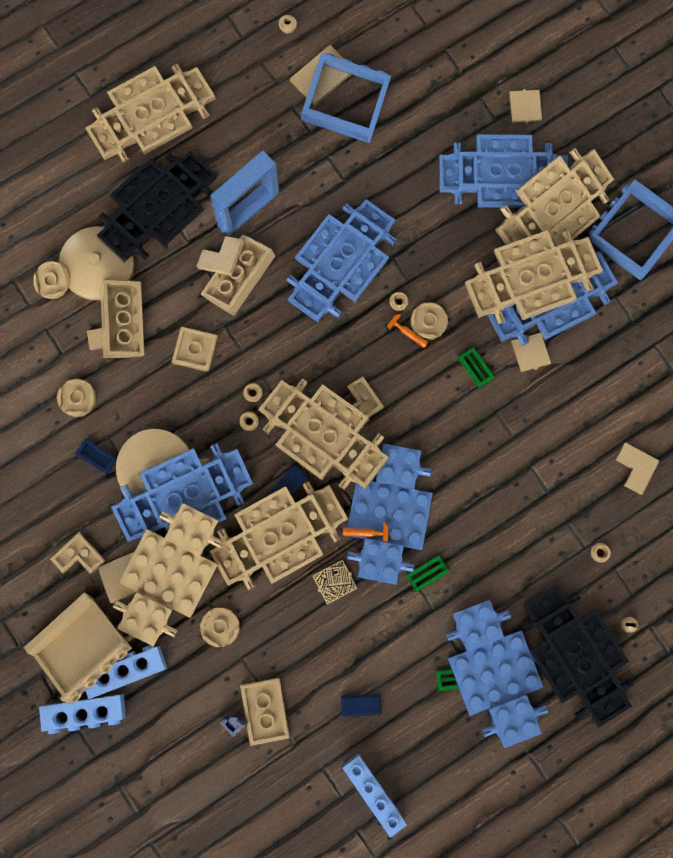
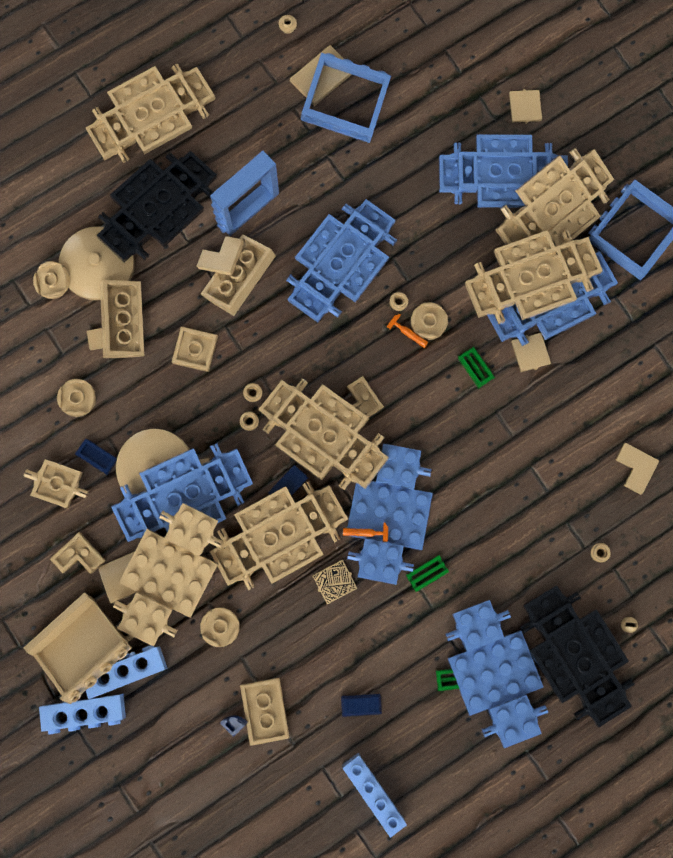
none -> tan plate [24,459,89,509]

